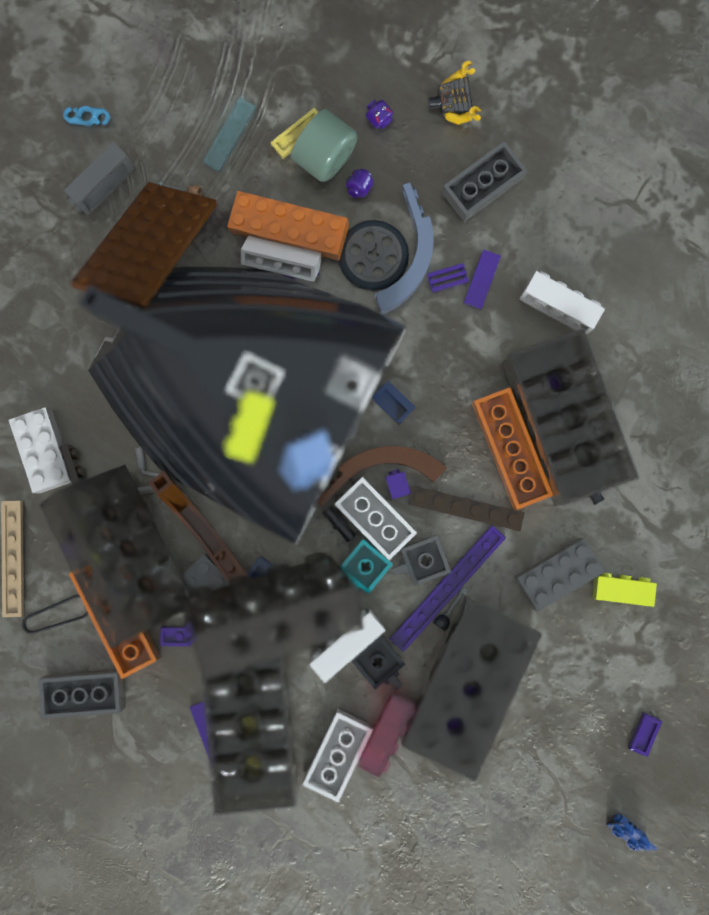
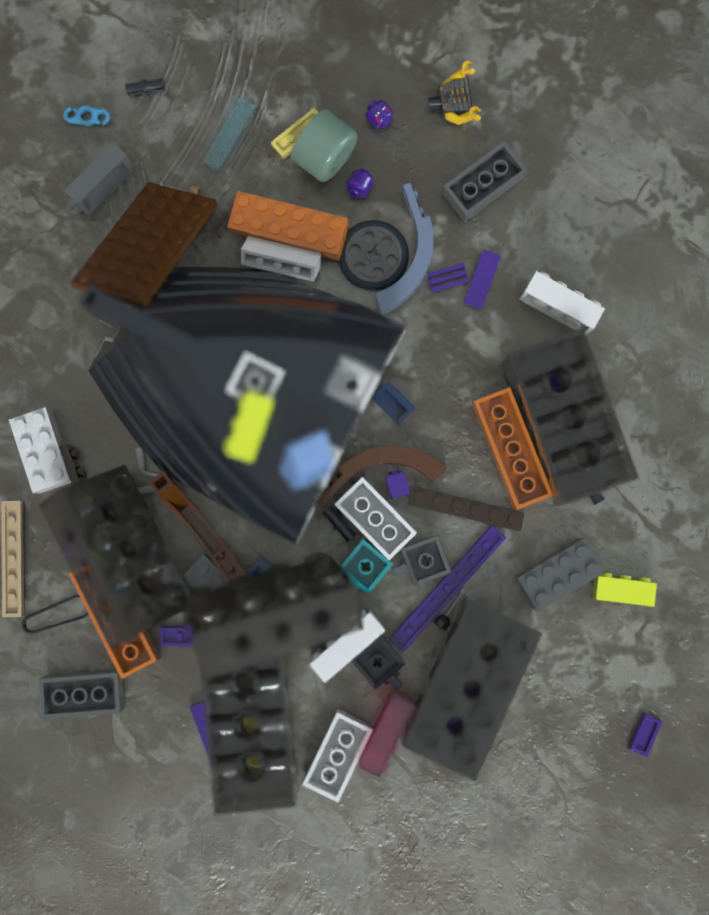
blue hinge [606,813,658,851] -> none
none -> black pin [125,78,165,96]

